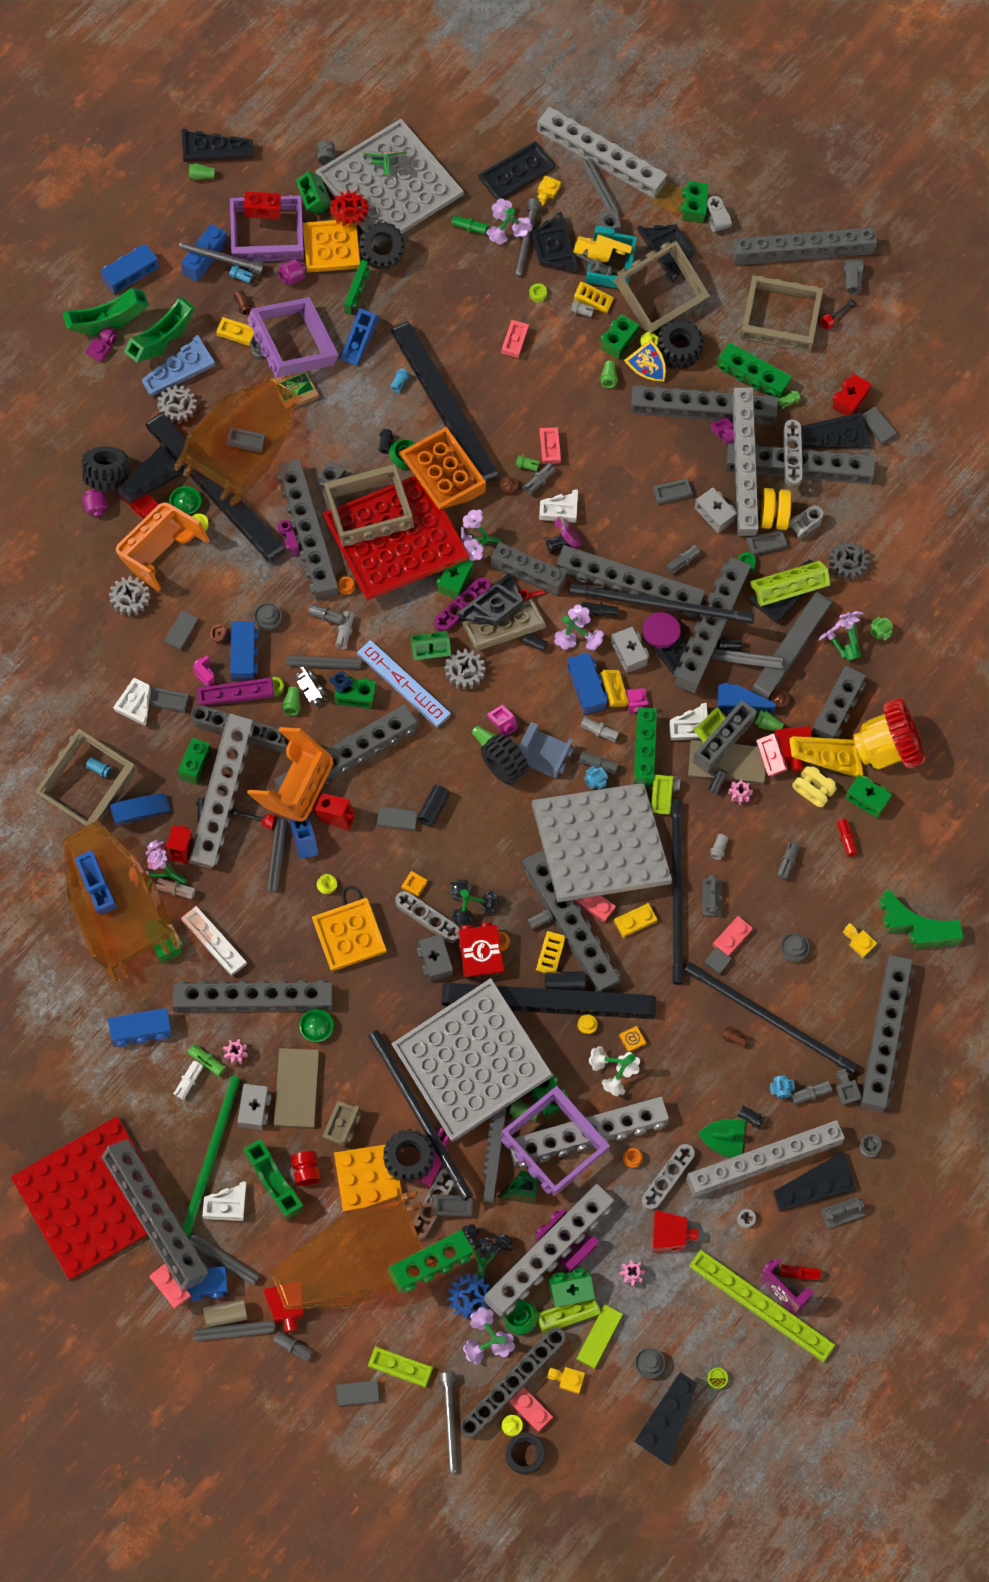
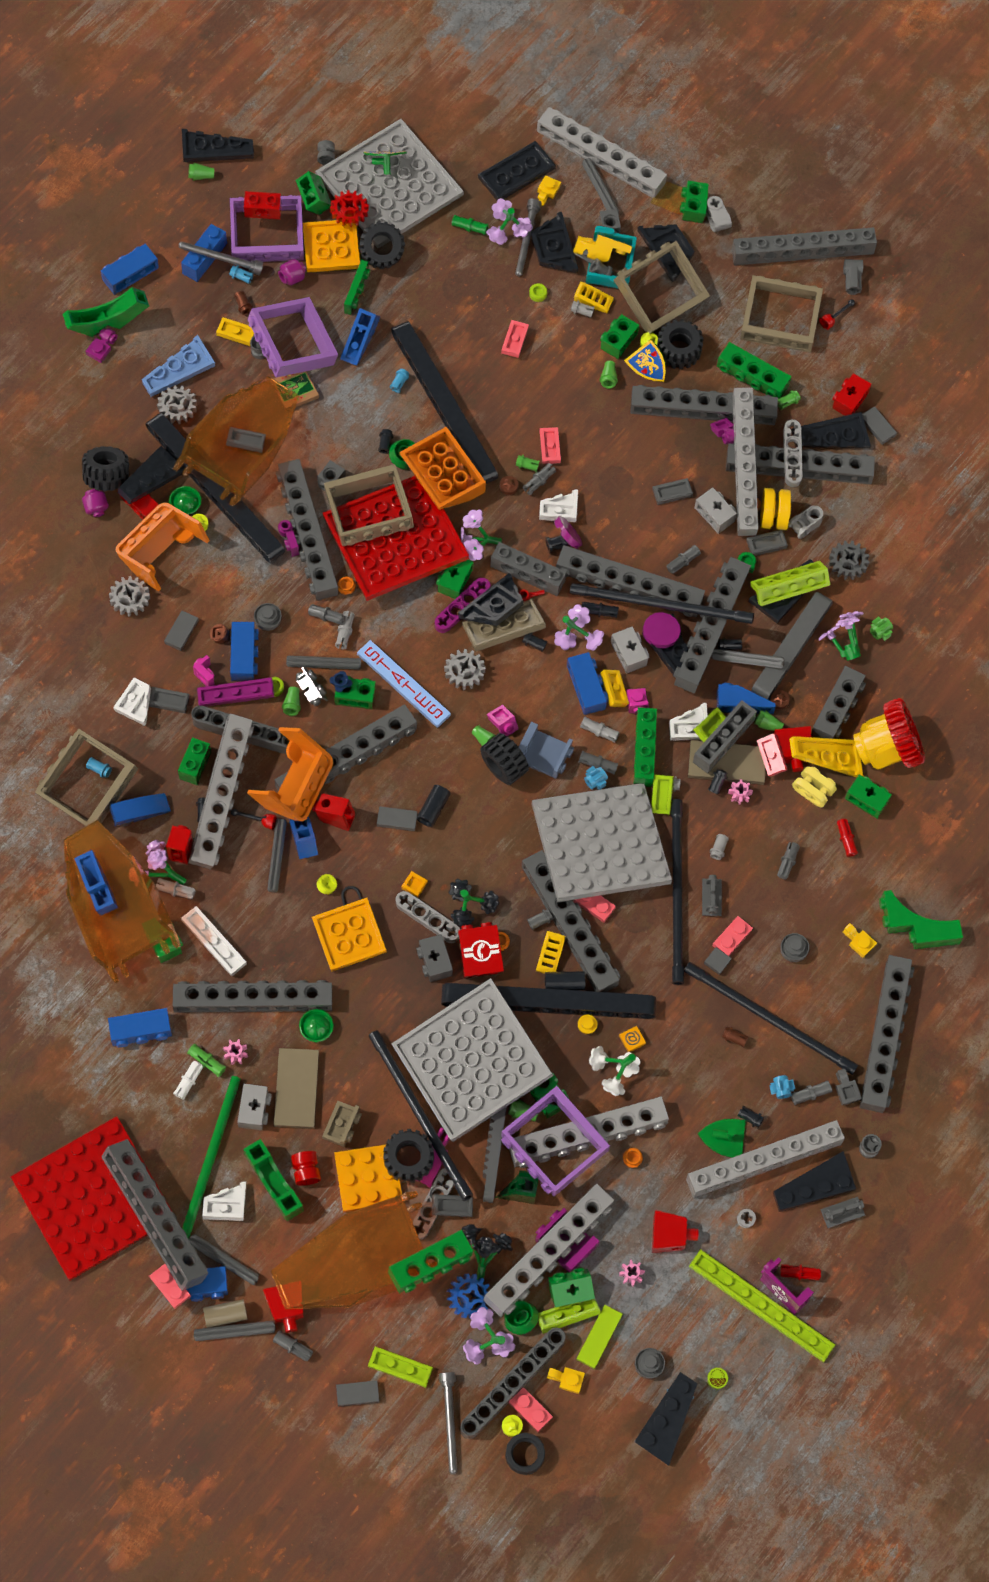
green arch [124,297,196,363] -> none
green brick [410,631,451,660] -> none
yellow plate [614,903,657,938] -> none
light grey beam [641,1144,694,1211] -> none

